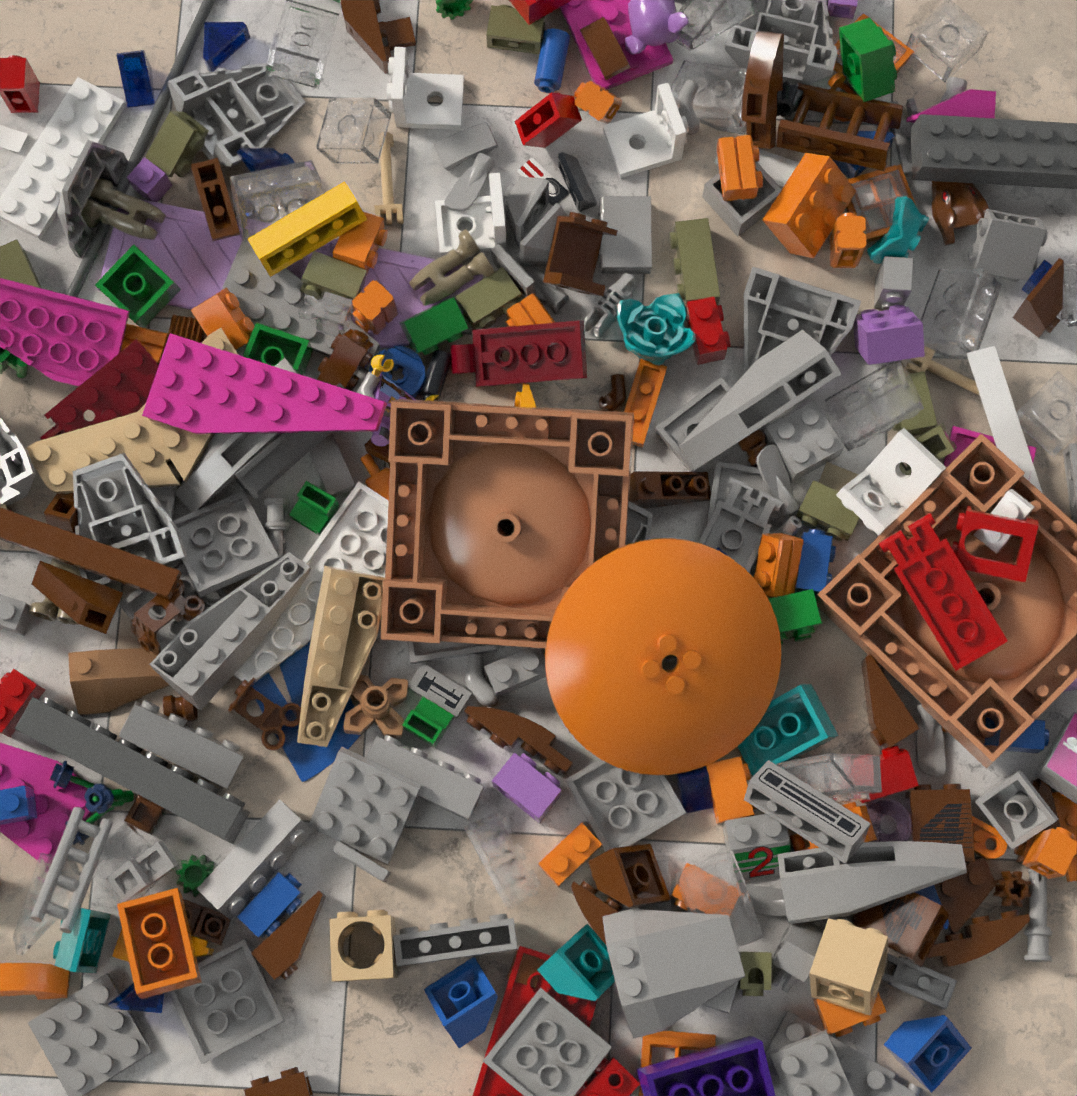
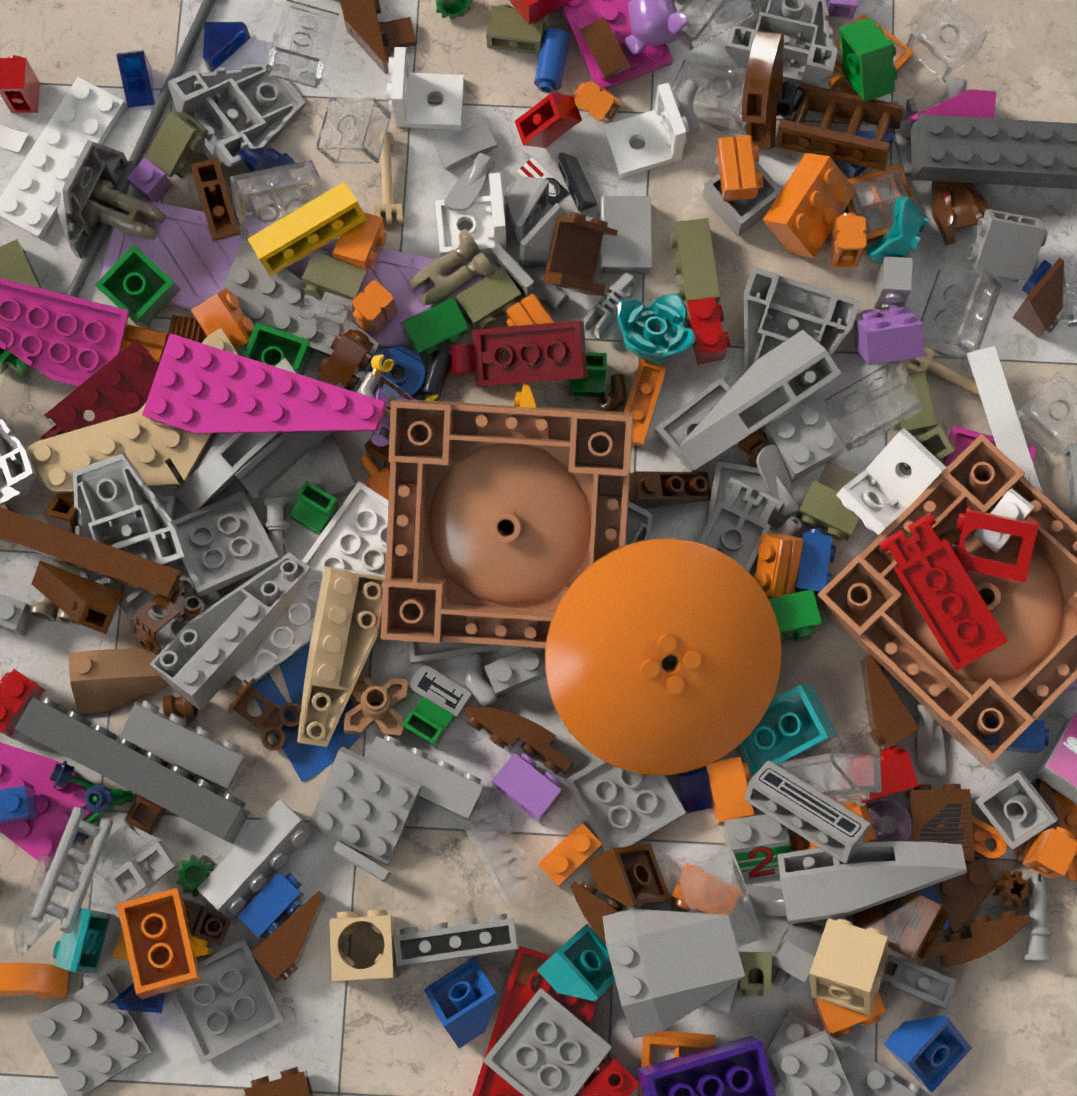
none -> green piece [569,352,607,397]

